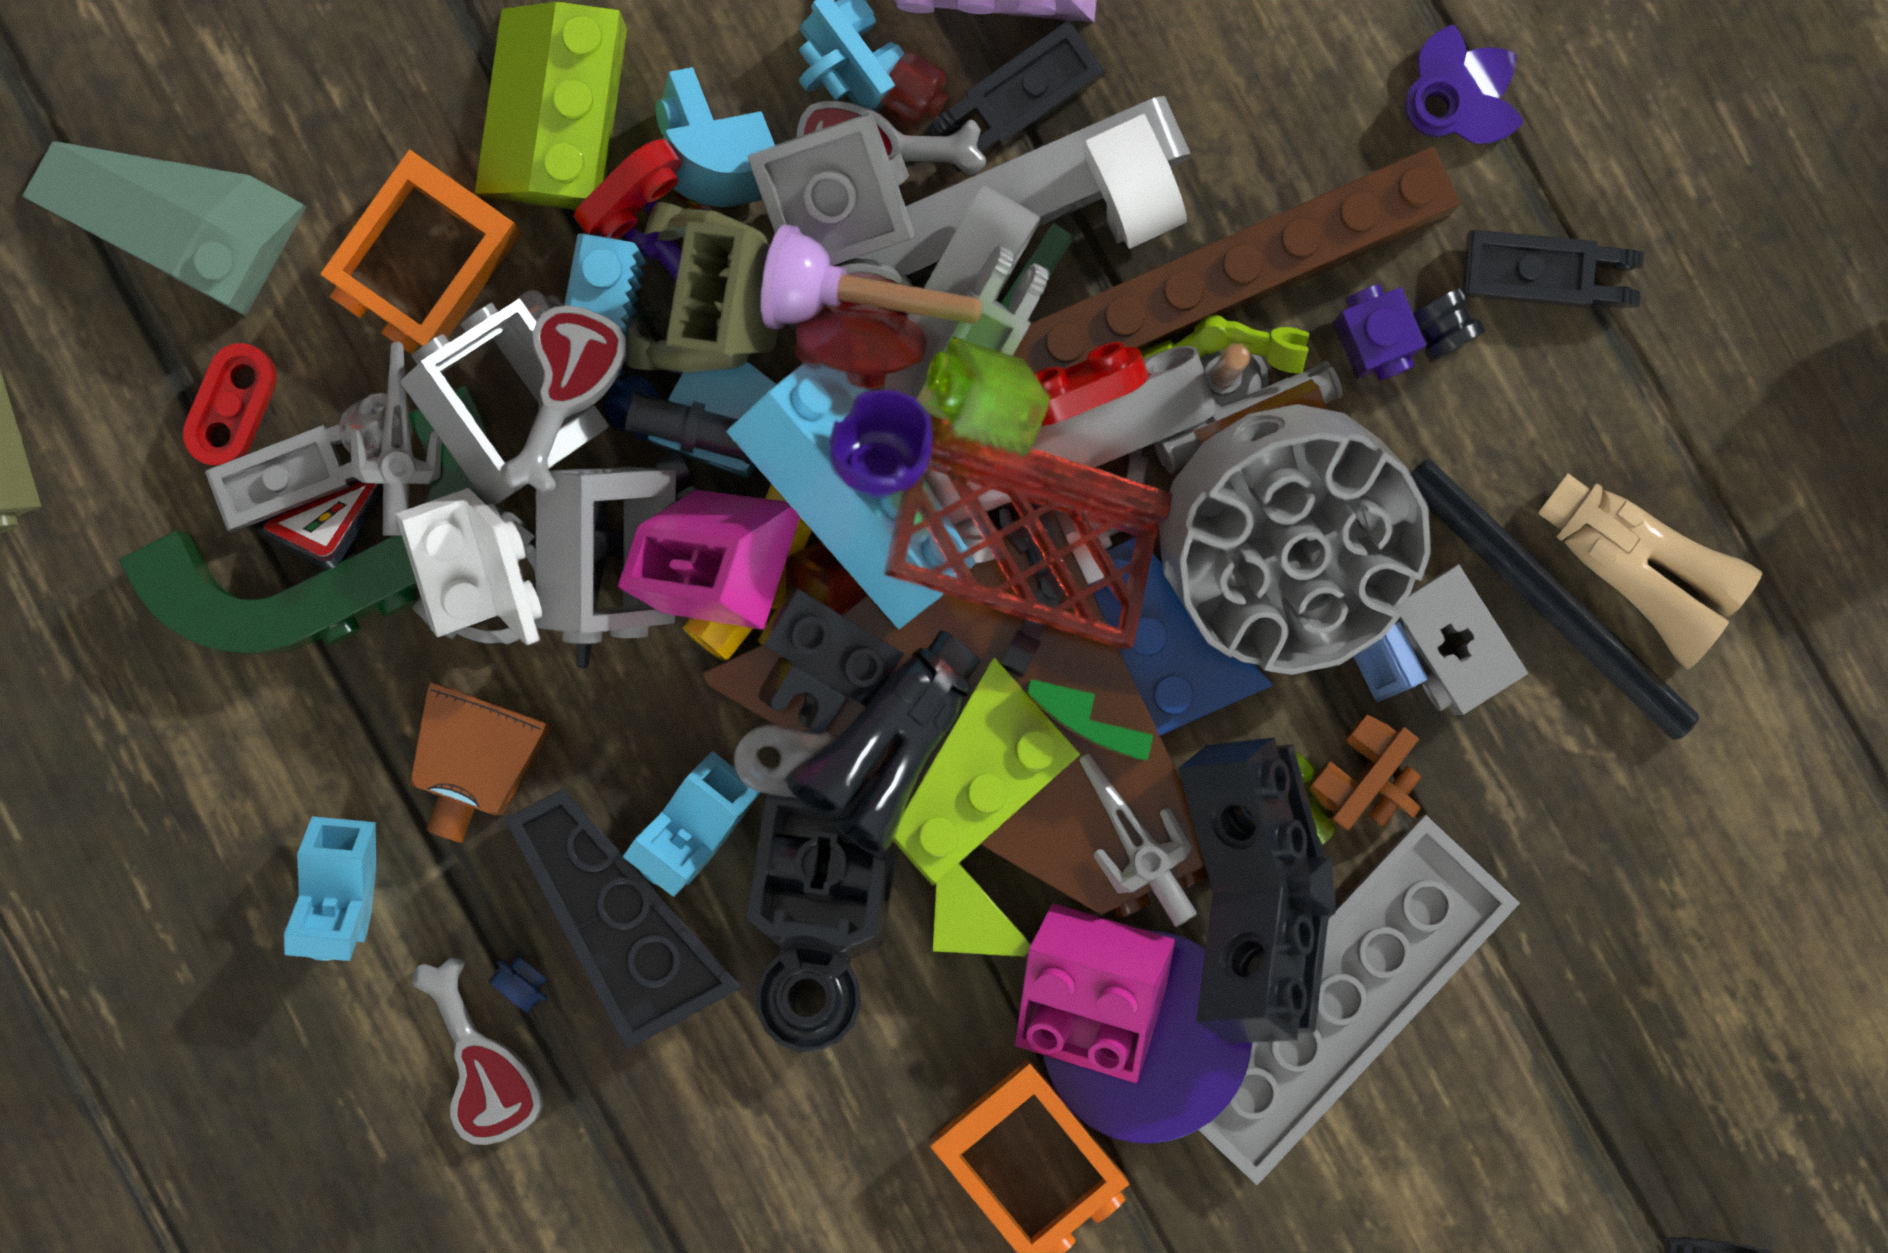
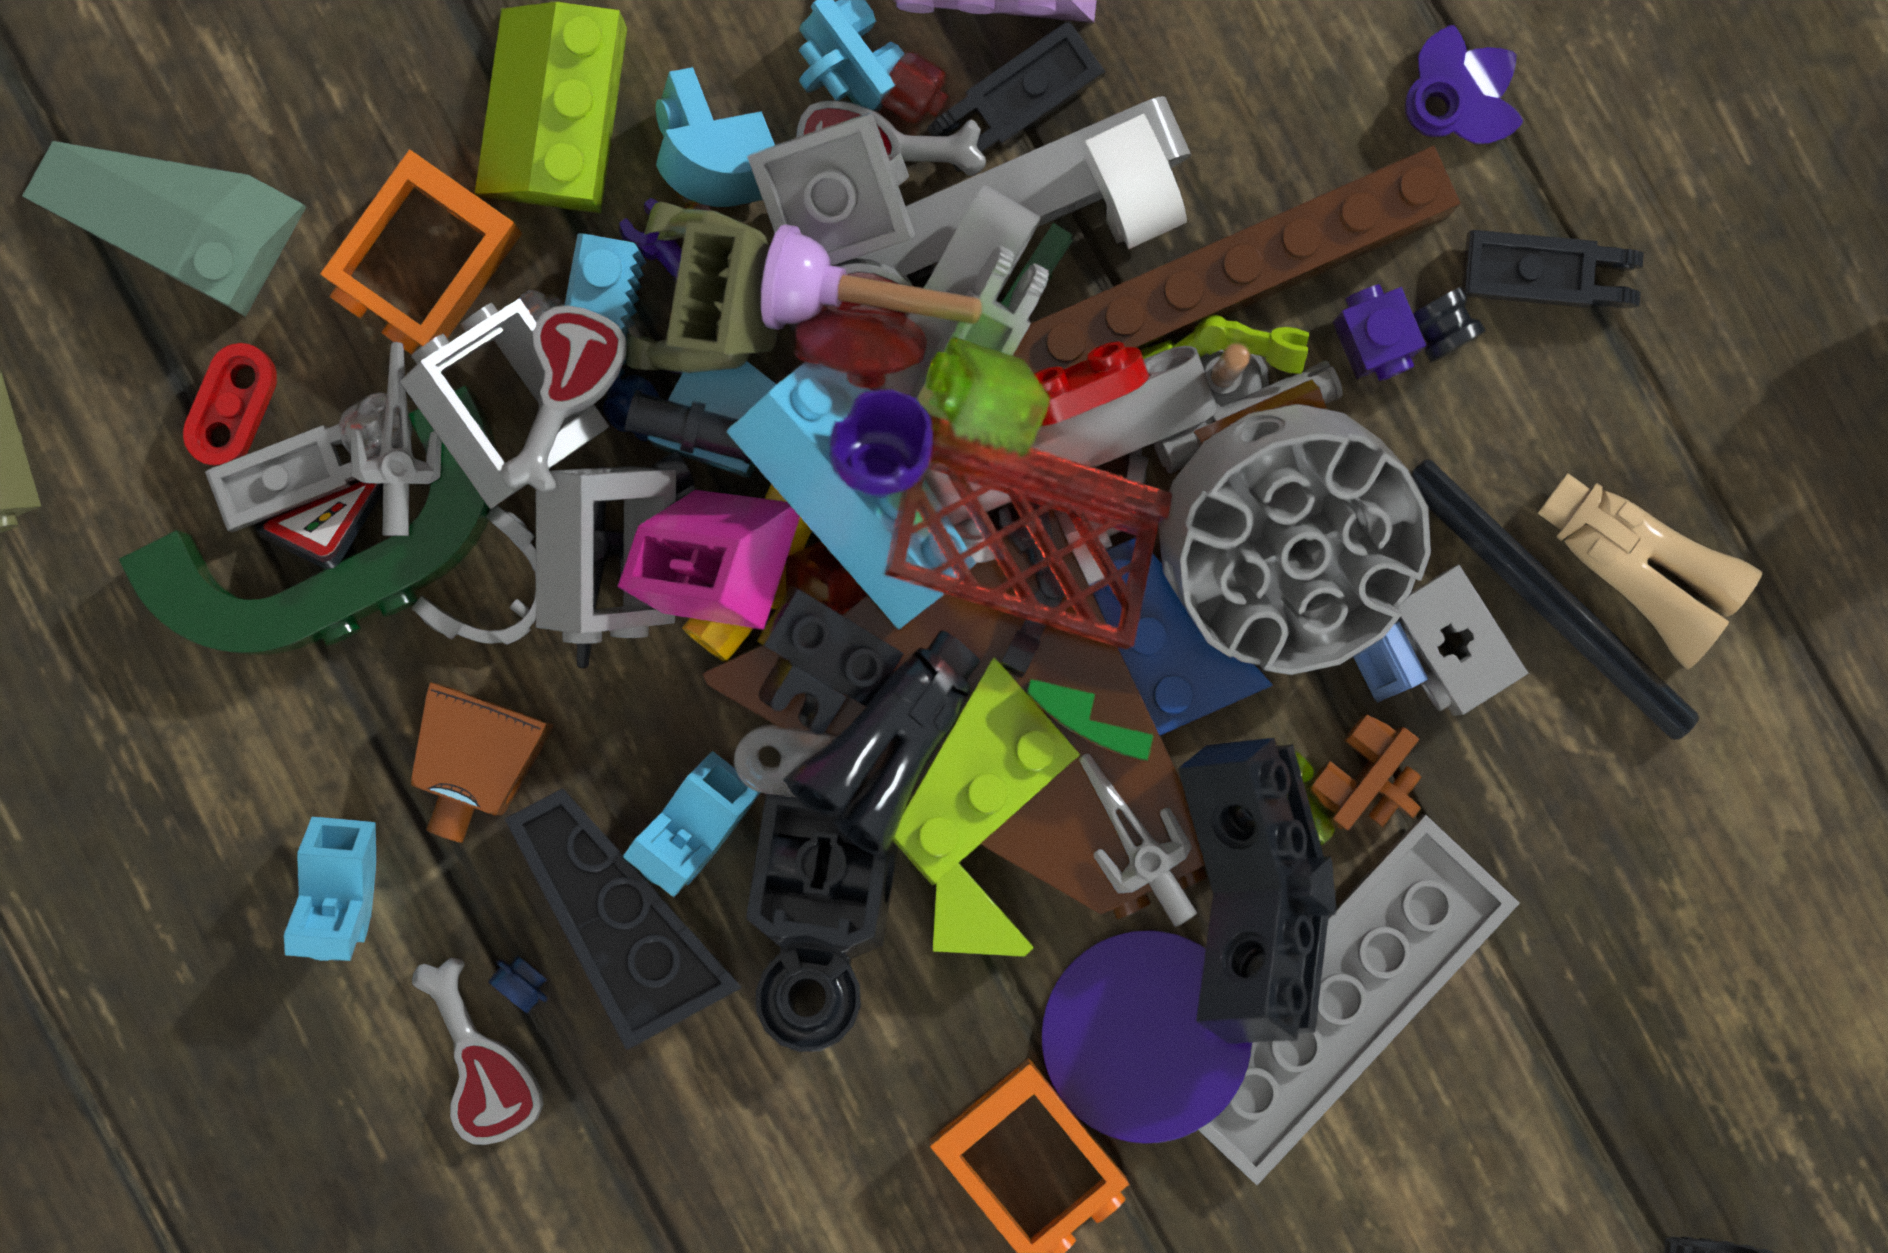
white bracket [396,488,542,645] -> none
red plate [574,139,682,240] -> none
dark pink slope [1015,903,1175,1083] -> none

